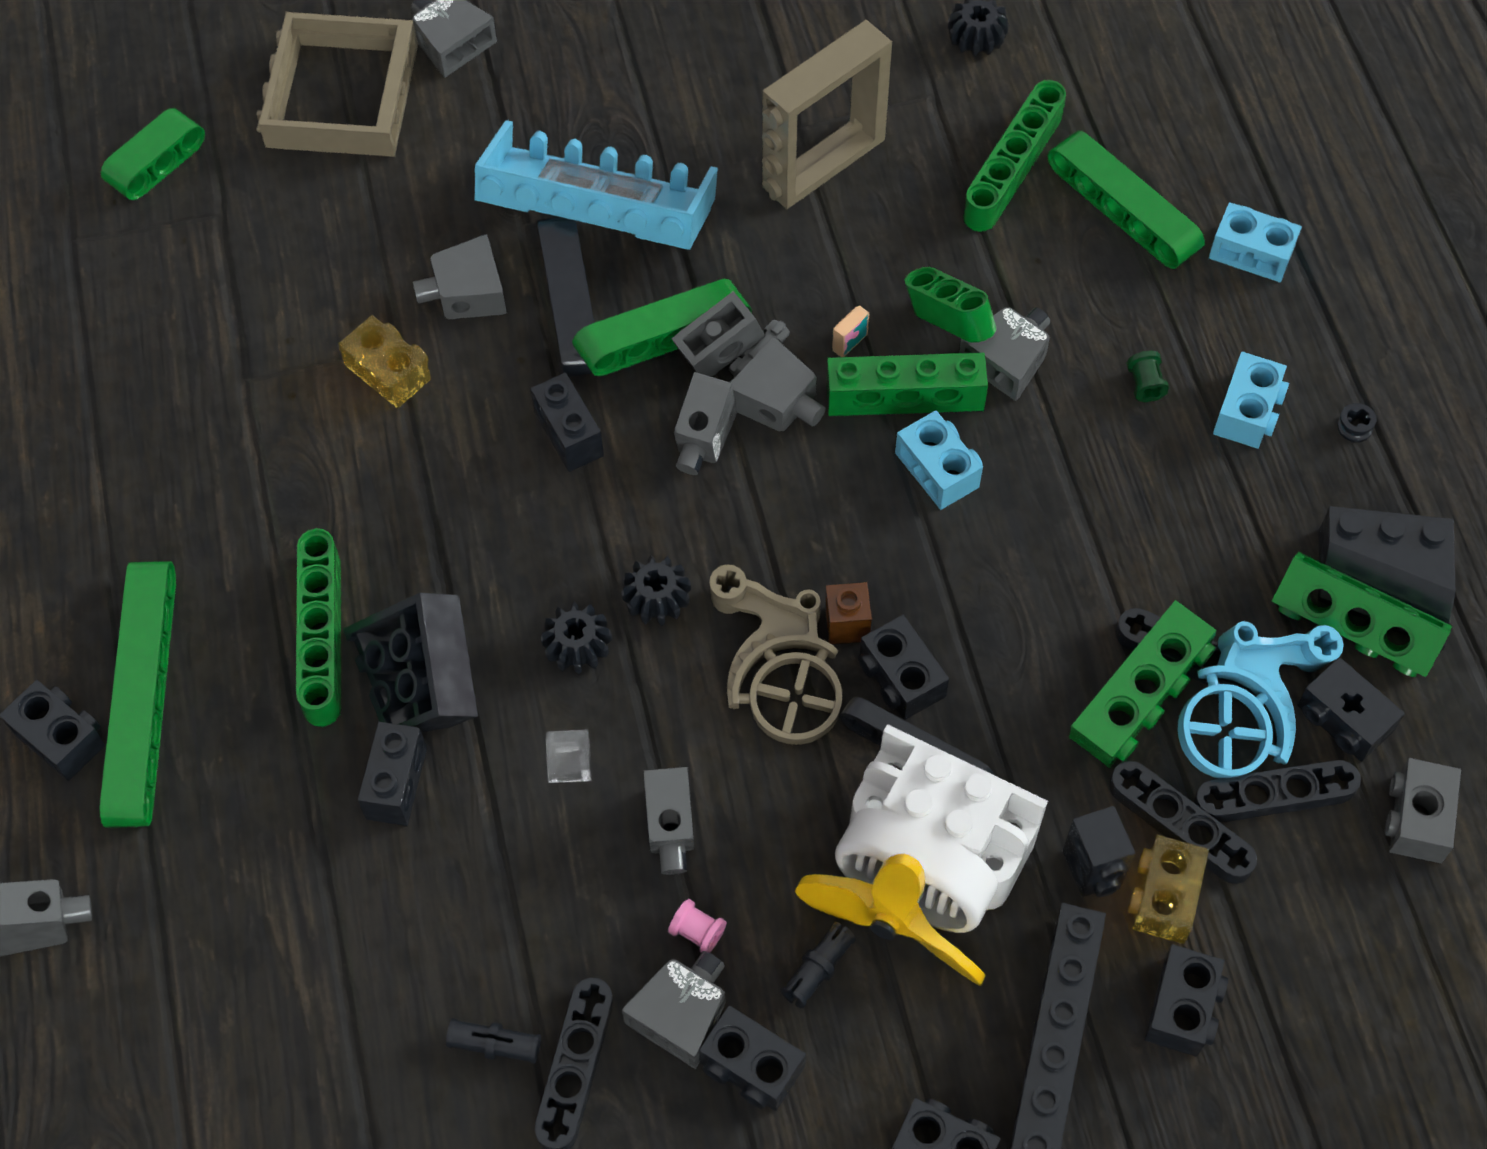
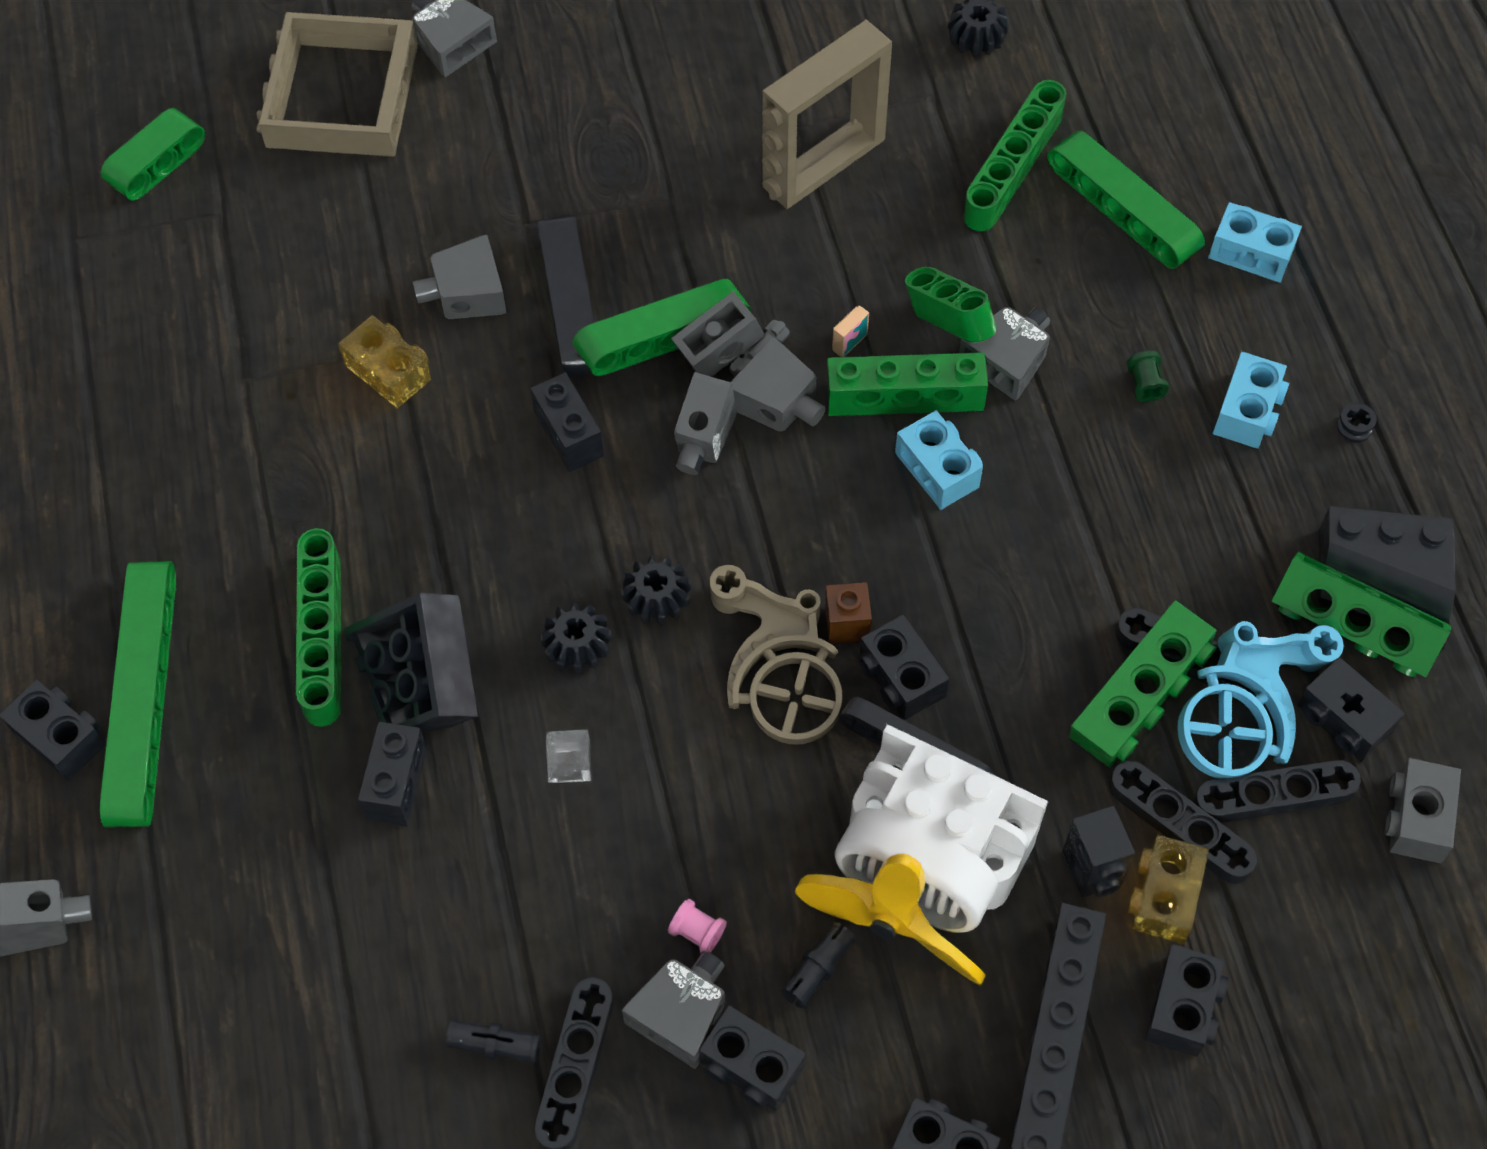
medium azure window [475,120,718,250] -> none
dark grey torso [644,767,694,875] -> none

